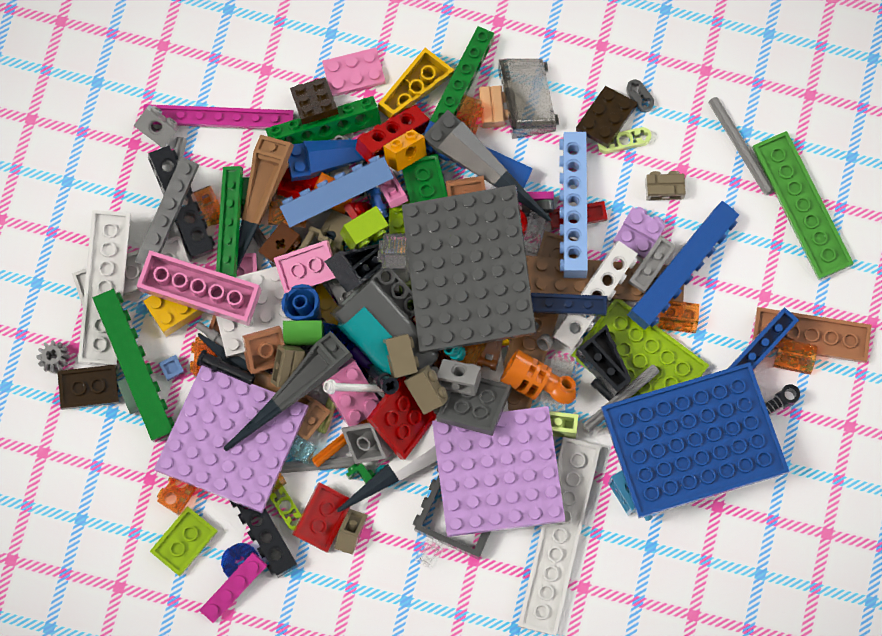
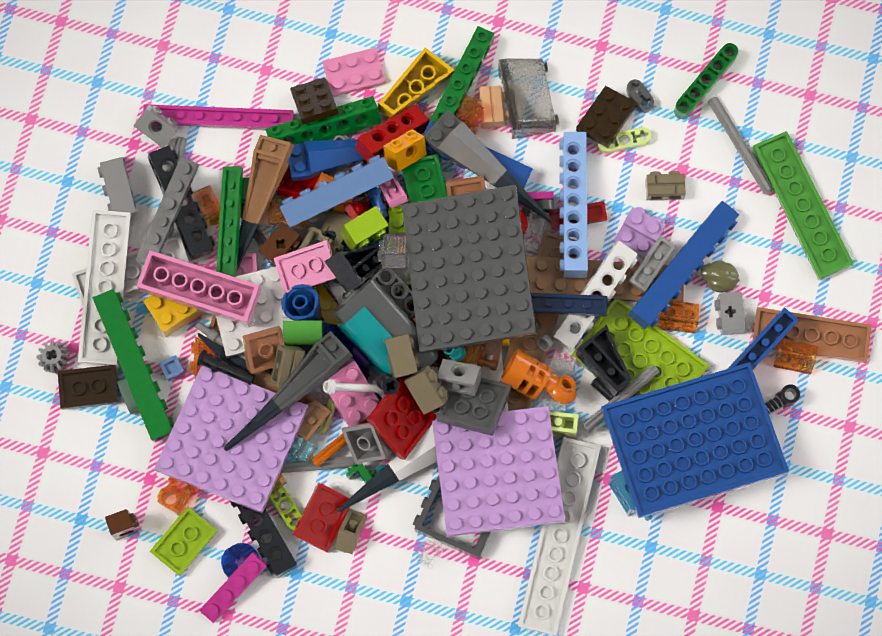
none -> light grey wedge [97,157,137,214]
none -> reddish brown brick [105,509,140,541]
none -> green beam [674,43,738,120]
none -> olive hair [701,261,740,293]
none -> light grey brick [714,292,746,335]

